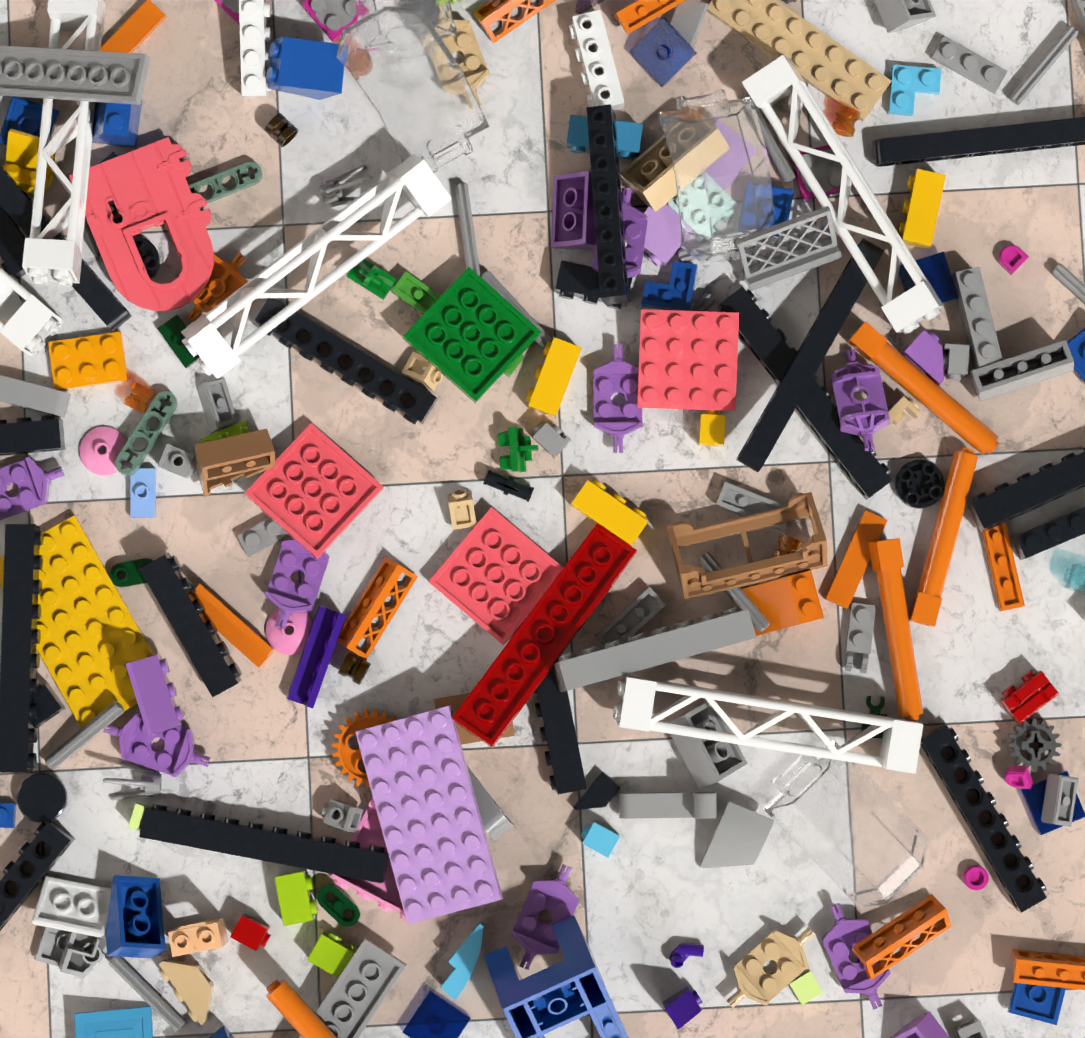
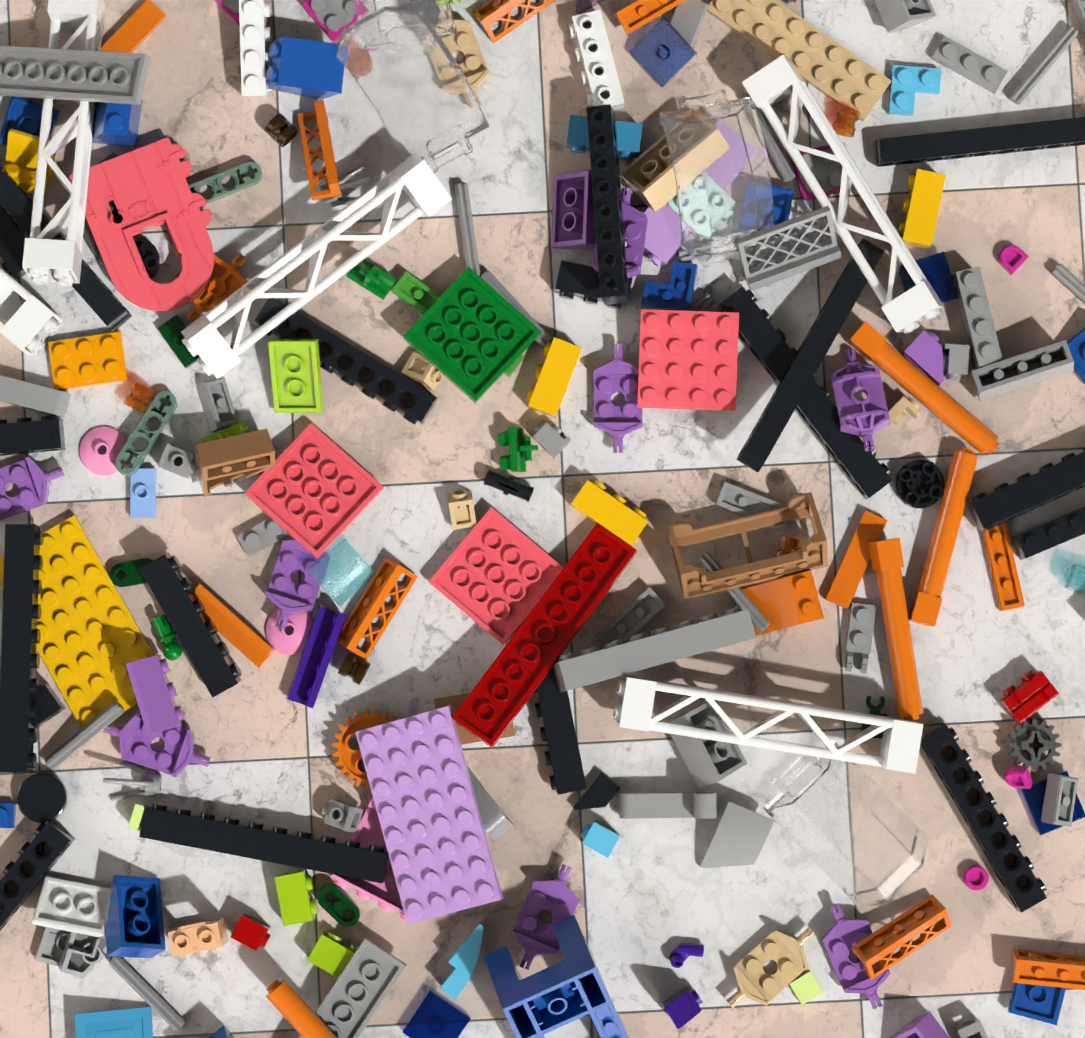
tan slope [159,959,214,1025] -> none
yellow brick [698,410,726,447] -> none
none -> green pin [151,614,182,661]
none -> lime plate [268,339,324,413]
none -> orange fence [297,100,341,201]
none -> clear light blue slope [308,539,375,606]

